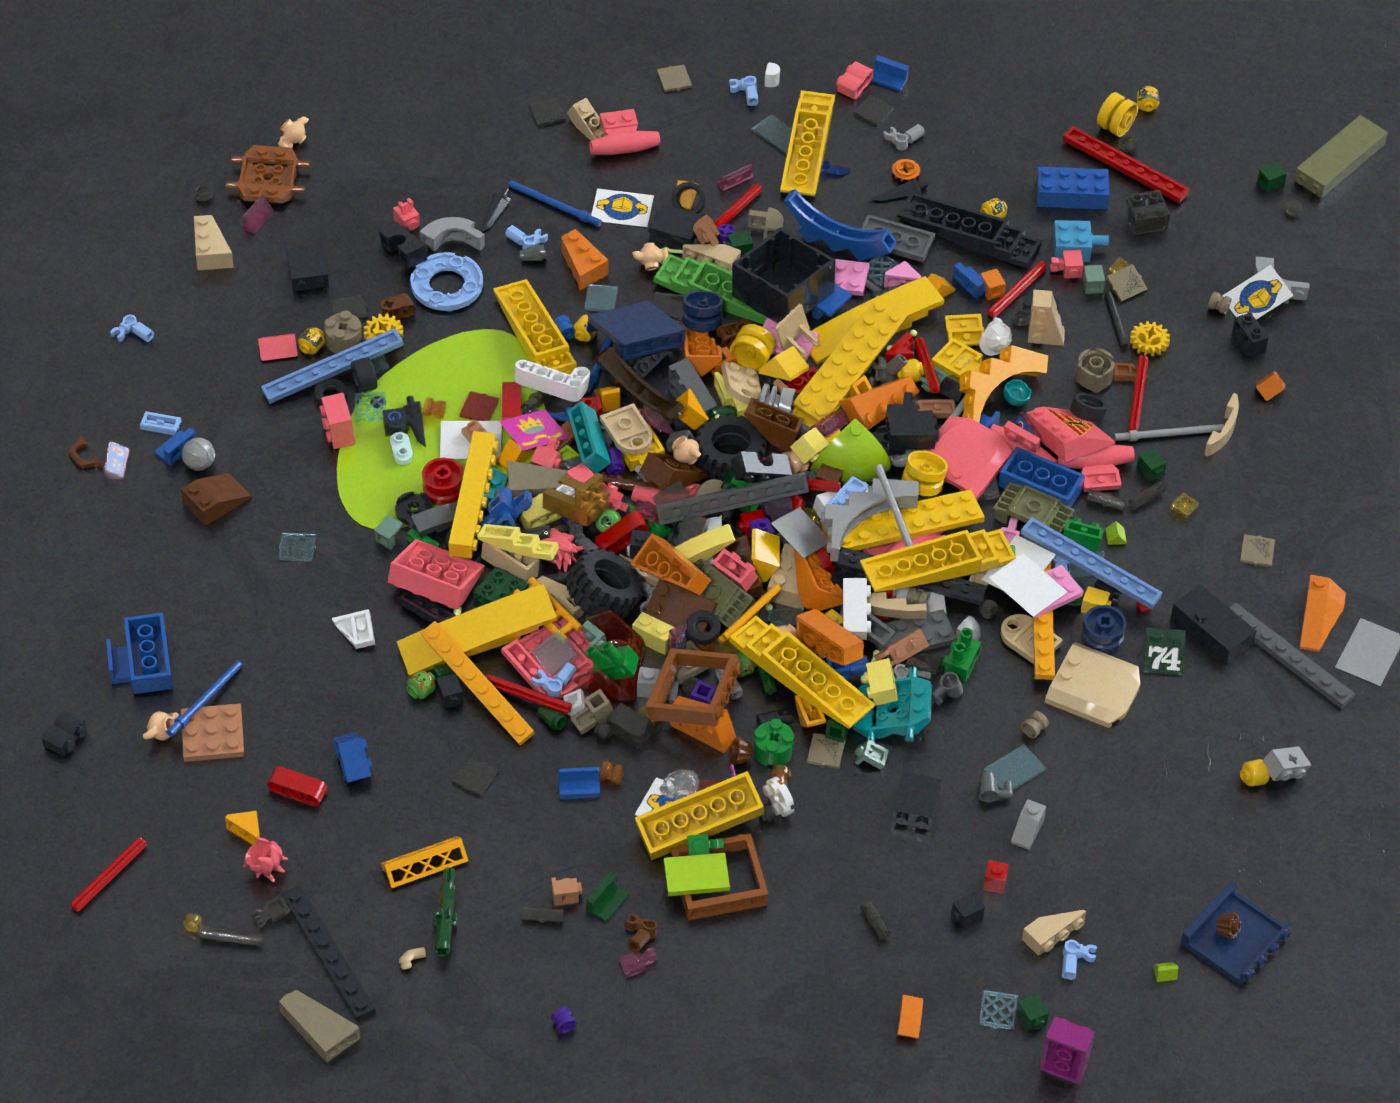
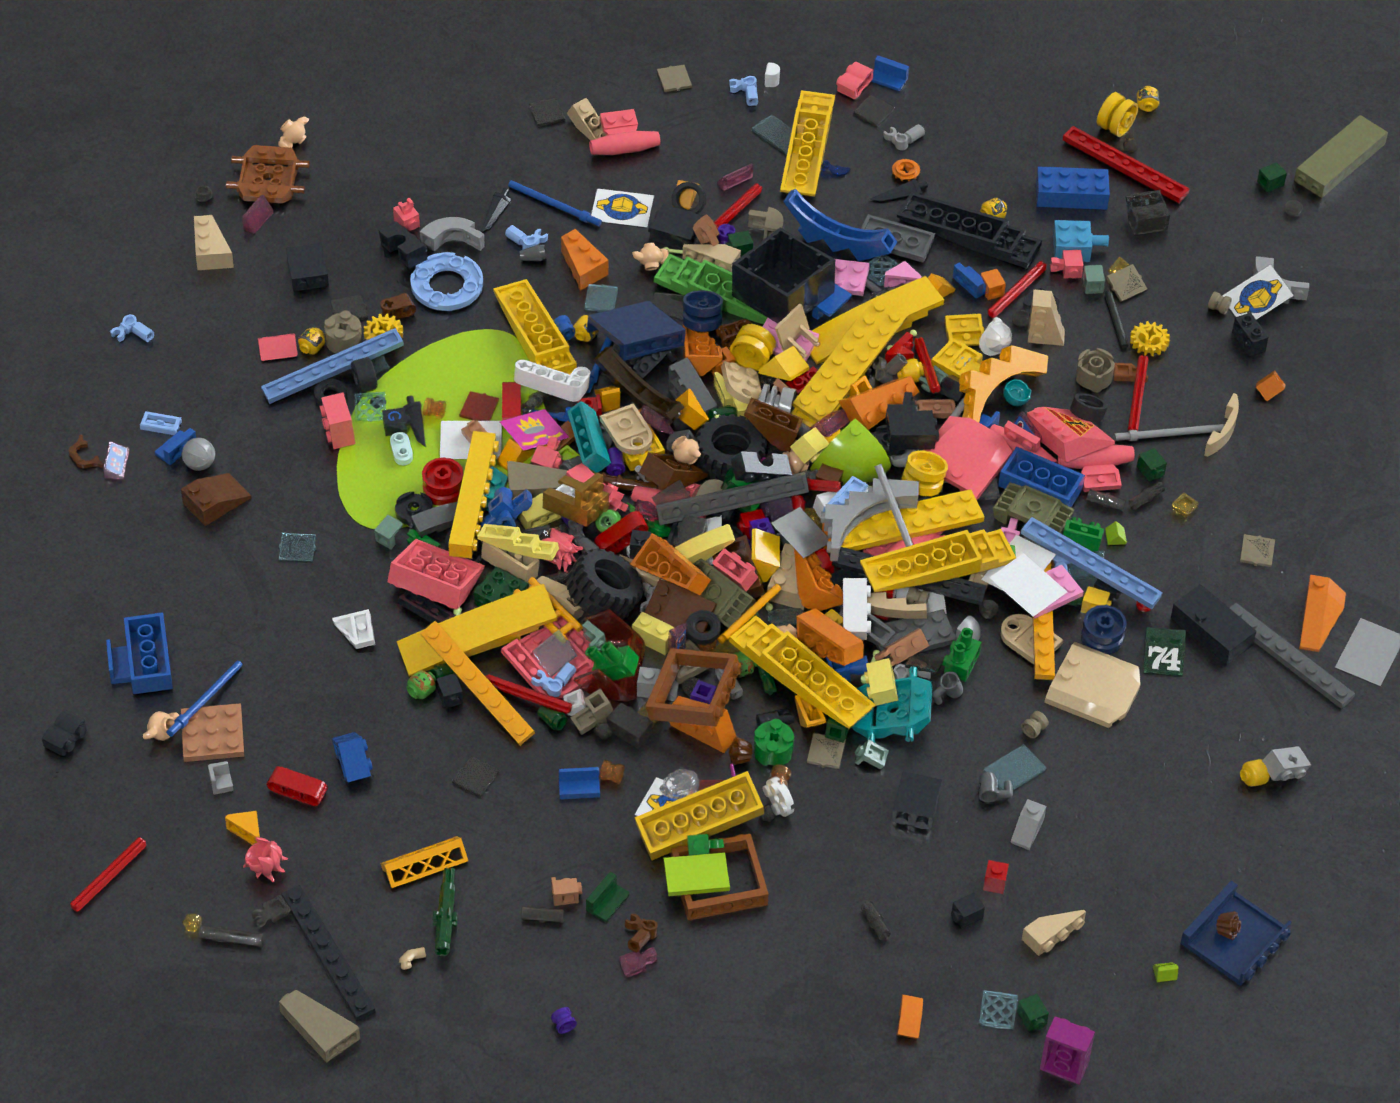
light blue bar [1062,940,1097,980] -> none
none -> light grey panel [208,761,233,795]

